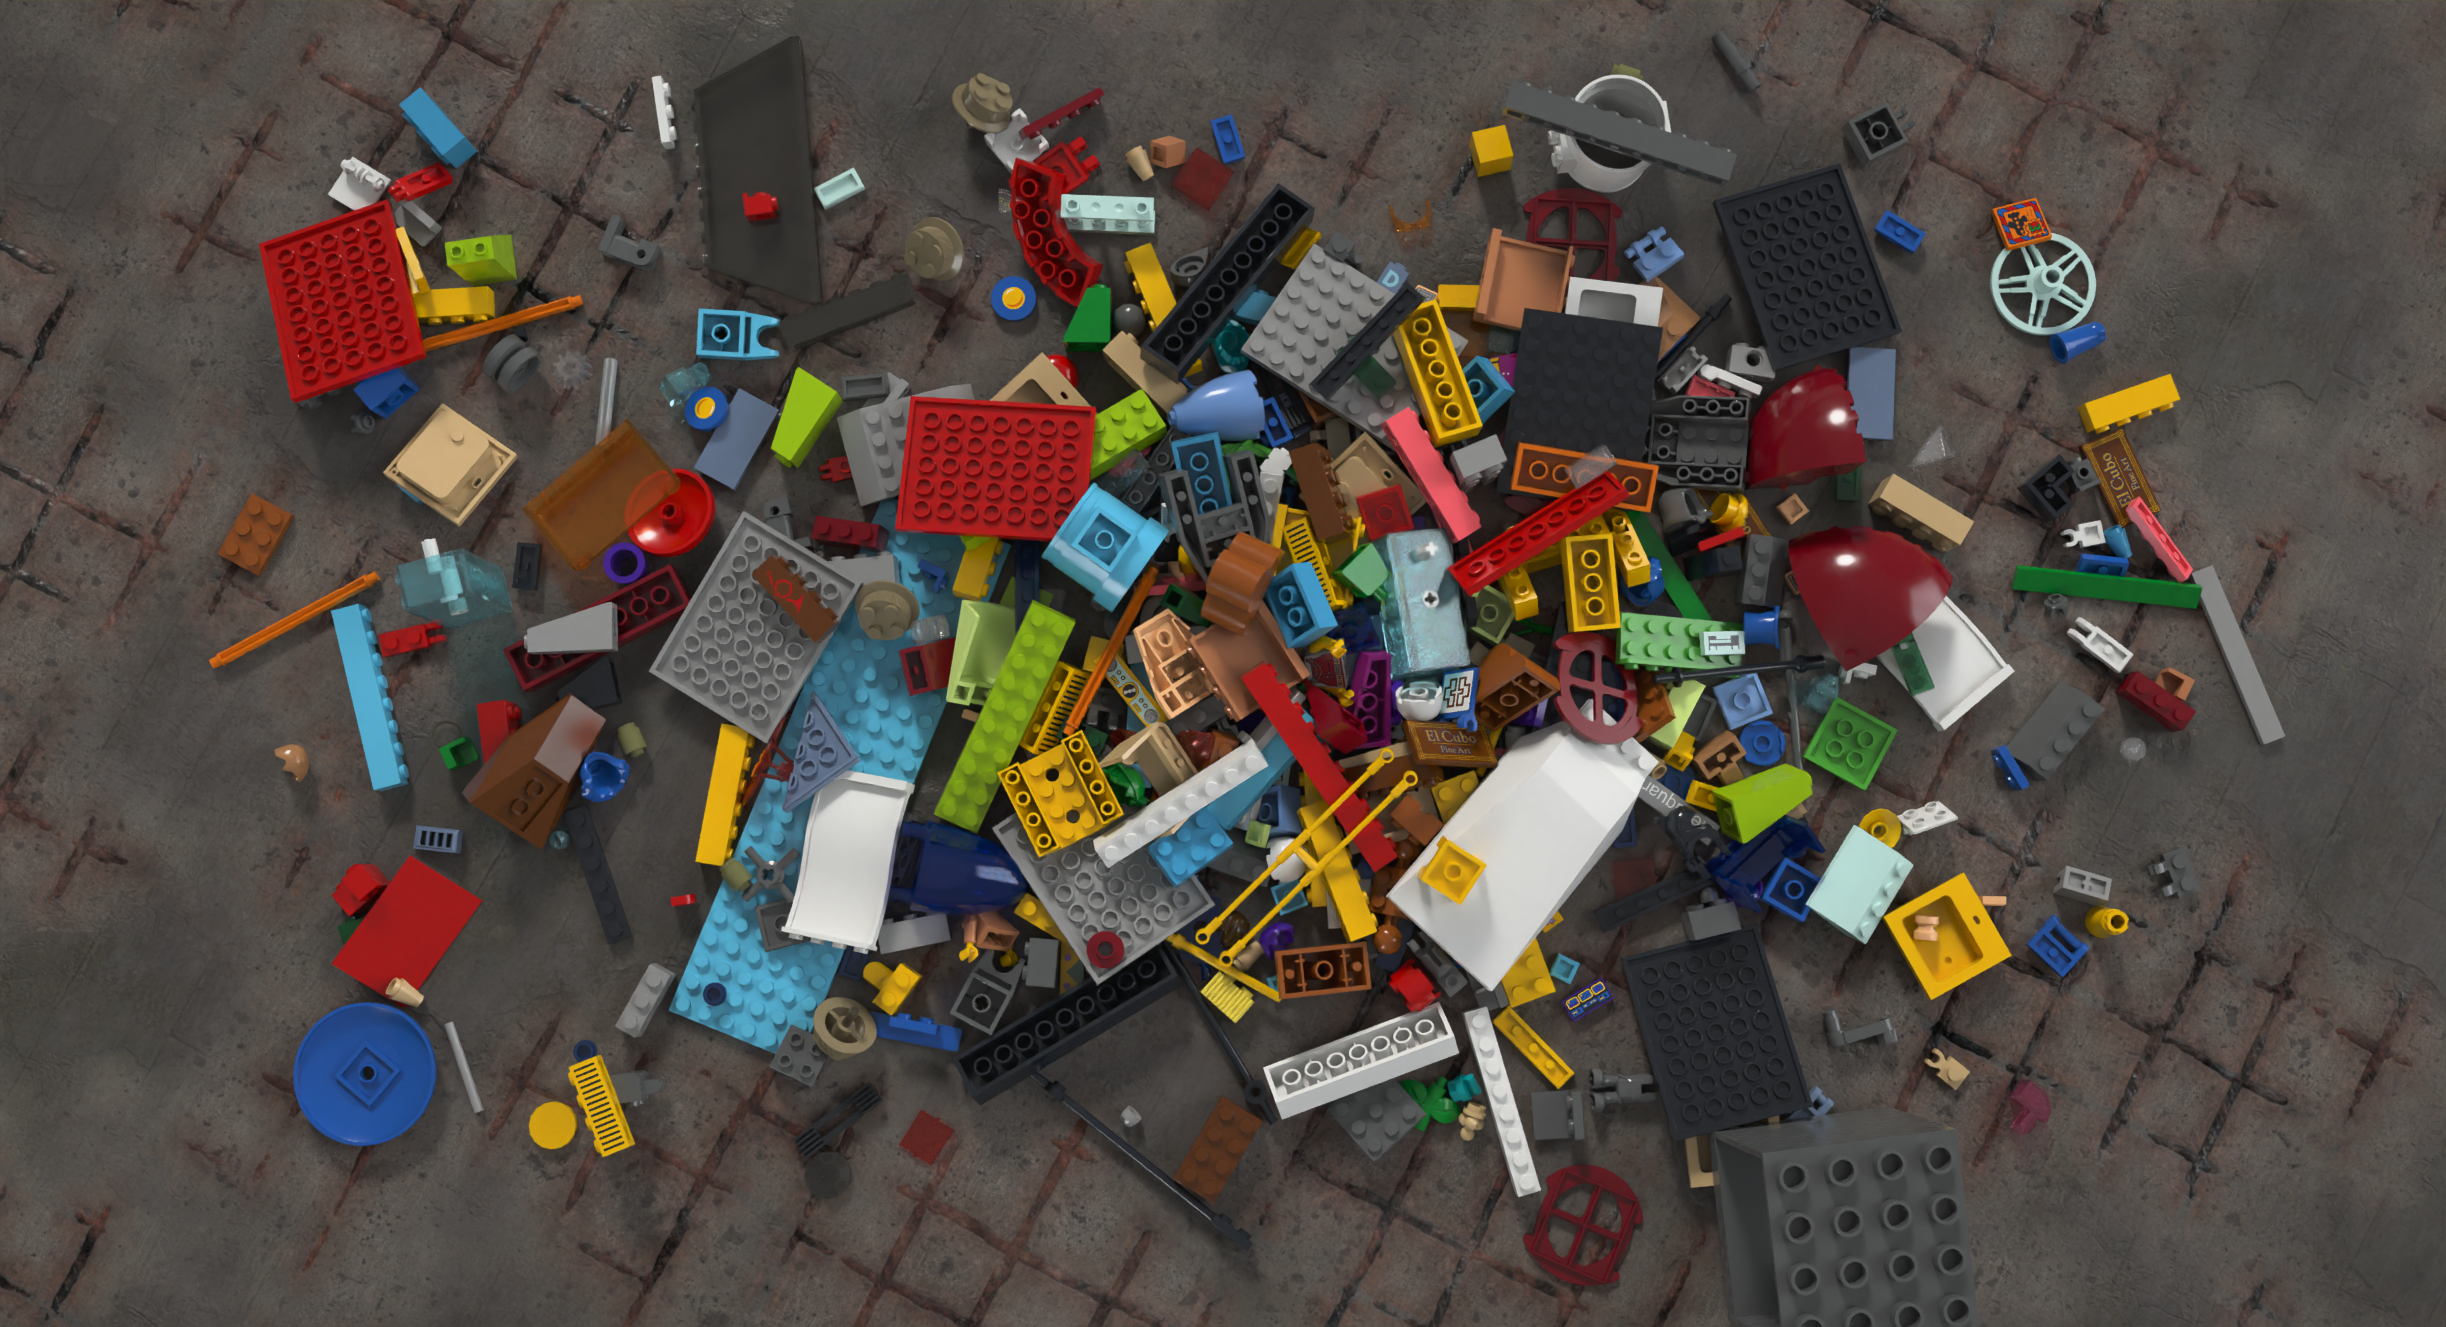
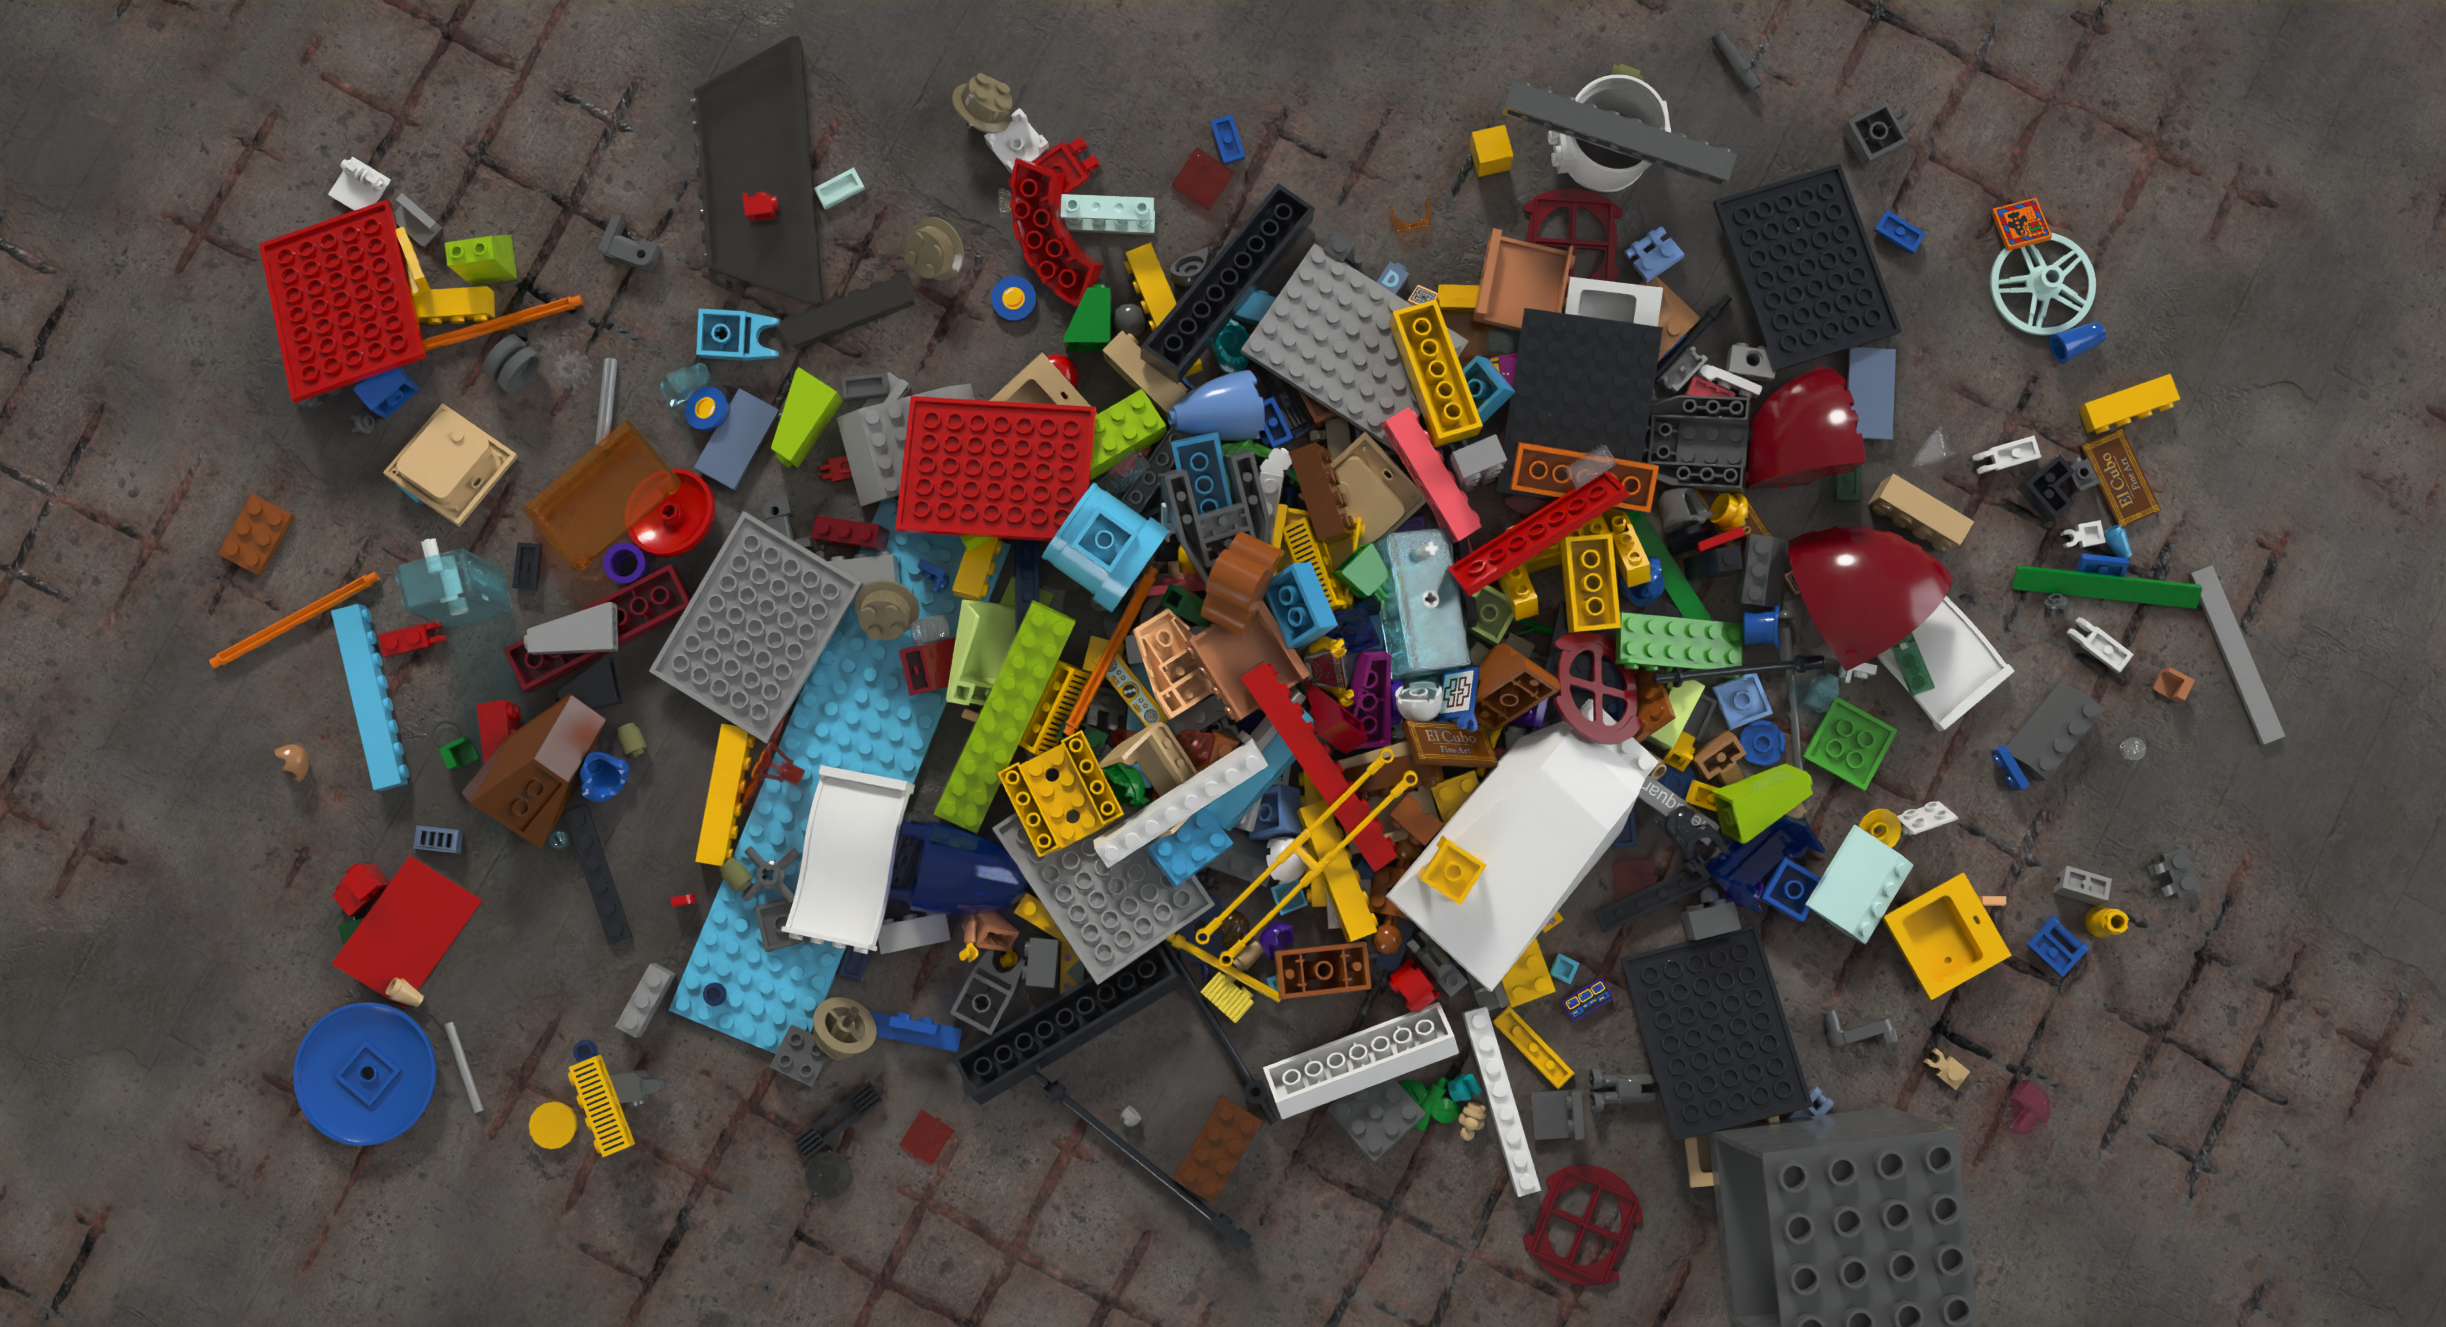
red hinge [388,162,453,202] -> none
dark azure brick [399,87,477,169] -> none
white plate [652,76,677,149] -> none
reddish brown brick [752,555,840,643] -> none
sand blue tile [782,692,861,813] -> none
yellow brick [863,961,923,1016] -> none
dark red plate [1018,87,1104,140] -> none
dark red piece [1087,931,1124,968] -> none
tan cone [1125,145,1154,181] -> none
nougat panel [1150,136,1186,168] -> none
yellowish green tile [1244,820,1271,848] -> none
yellow tile [1279,227,1321,270] -> none
black plate [1310,282,1425,401] -> none
clear green plate [1336,336,1397,399] -> none
red tile [1356,483,1415,542] -> none
light aqua tile [1699,631,1745,656] -> none
light nougat tile [1776,493,1809,526] -> none
light nougat wheel [1913,915,1939,941] -> none
dark red brick [2116,671,2196,732] -> none
coral plate [2126,496,2193,583] -> none
none -> white hinge [1972,436,2041,474]

